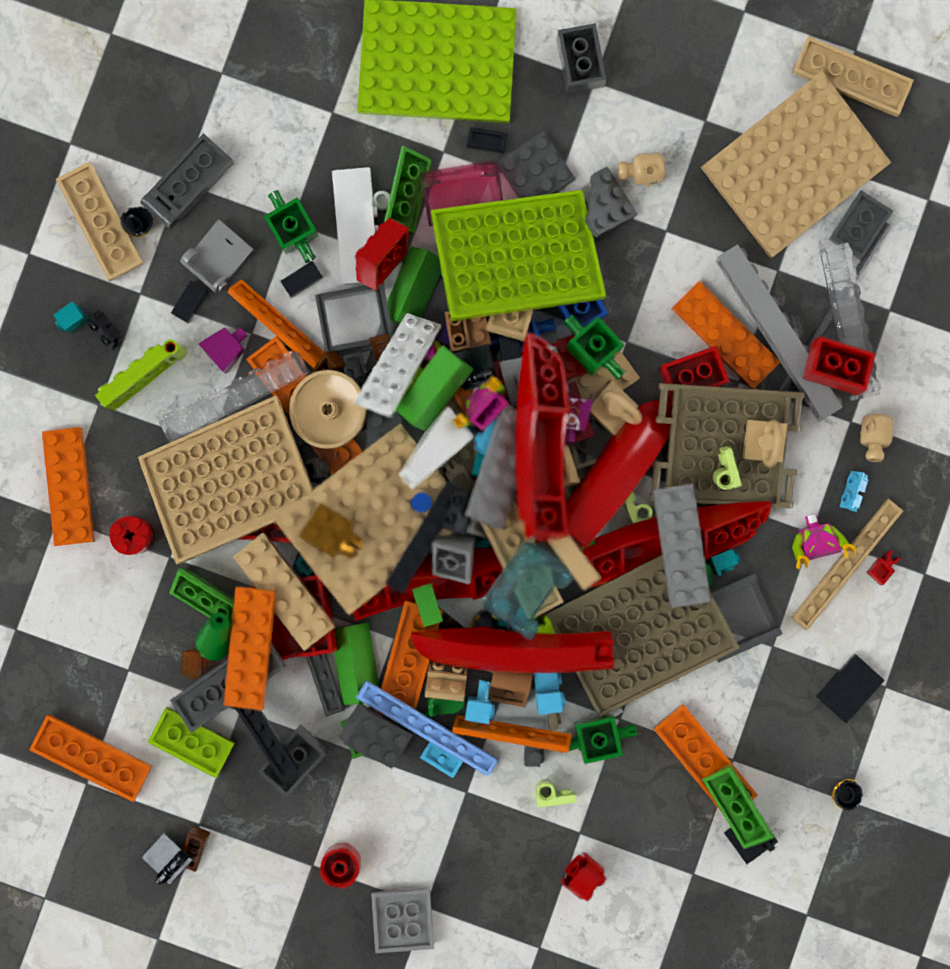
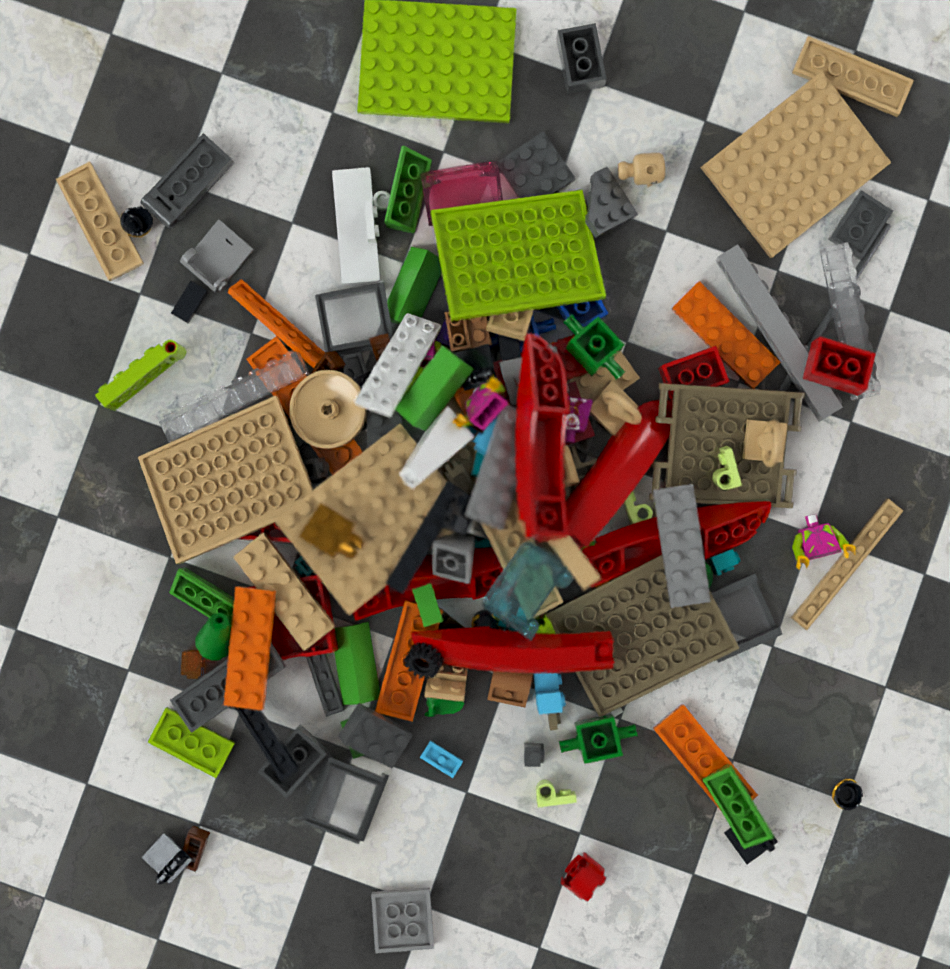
orange plate [29,714,152,802] -> none
orange plate [42,427,95,546] -> none
teal brick [54,302,88,333] -> none
black hinge [88,310,123,350] -> none
red brick [110,516,154,555] -> none
magenta torso [198,327,248,374] -> none
green brick [264,190,319,263] -> none
black tile [280,261,323,298] -> none
red brick [320,843,361,888] -> none
red brick [355,218,408,291] -> none
light blue tile [356,680,498,776] -> none
blue tile [411,493,432,513] -> none
orange plate [452,715,572,753] -> none
medium azure brick [465,680,495,724] -> none
black tile [467,127,507,154] -> none
black tile [816,654,885,724] -> none
medium azure hinge [839,471,869,512] -> none
tan piece [860,413,894,462] -> none
red plate [866,550,901,586] -> none
none -> piece [302,752,389,844]
none -> black tyre [405,642,443,679]

